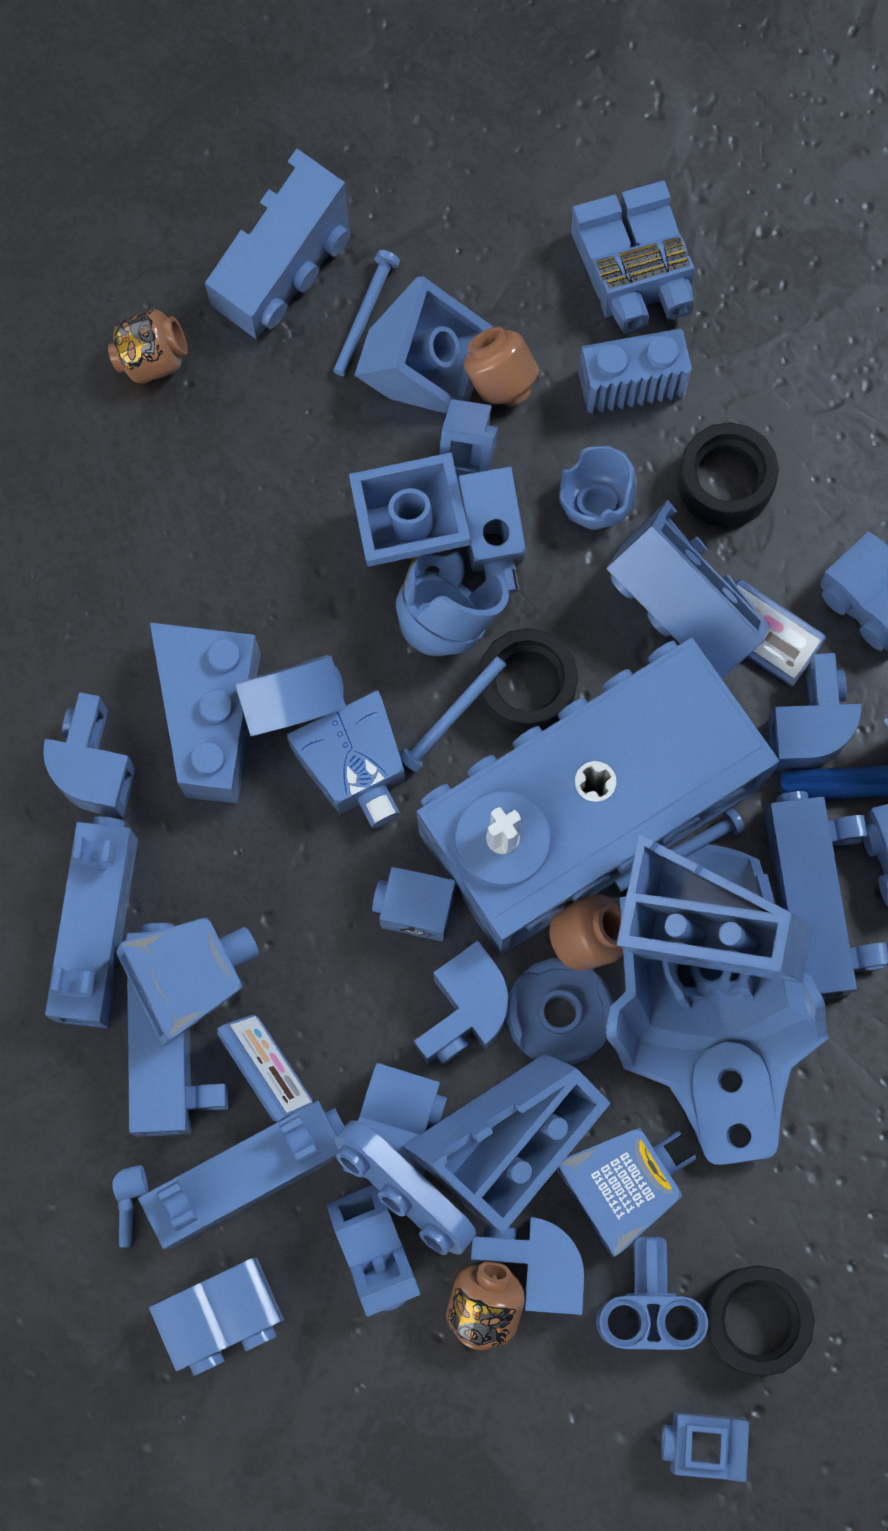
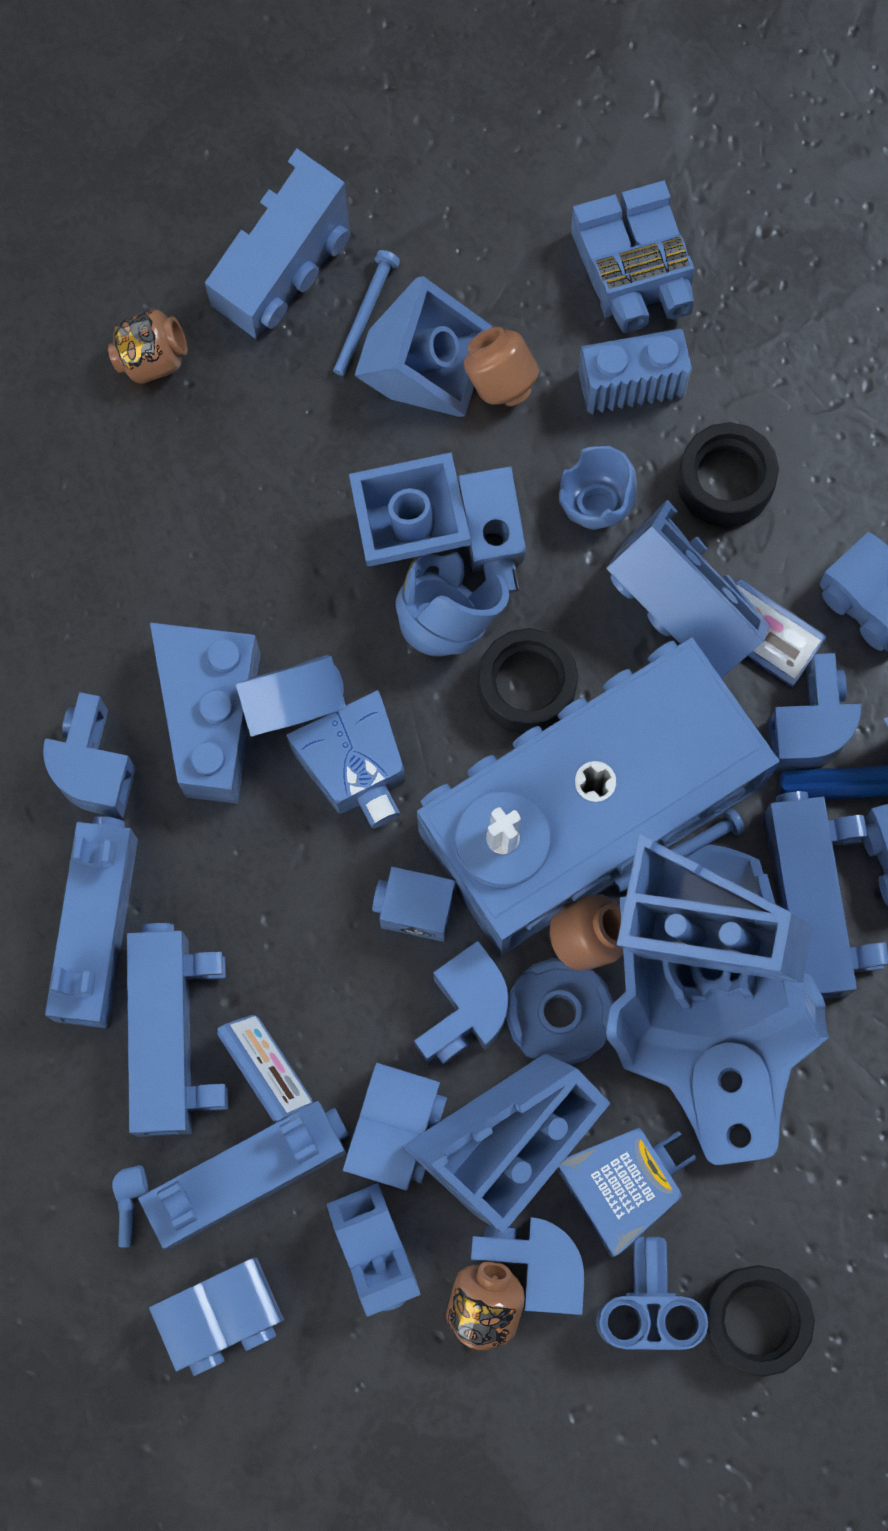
medium blue torso [116,918,259,1046] -> none
medium blue plate [334,1120,476,1255] -> none
medium blue piece [399,656,507,772] -> none
medium blue brick [439,399,498,478] -> none
medium blue window [661,1412,749,1482] -> none

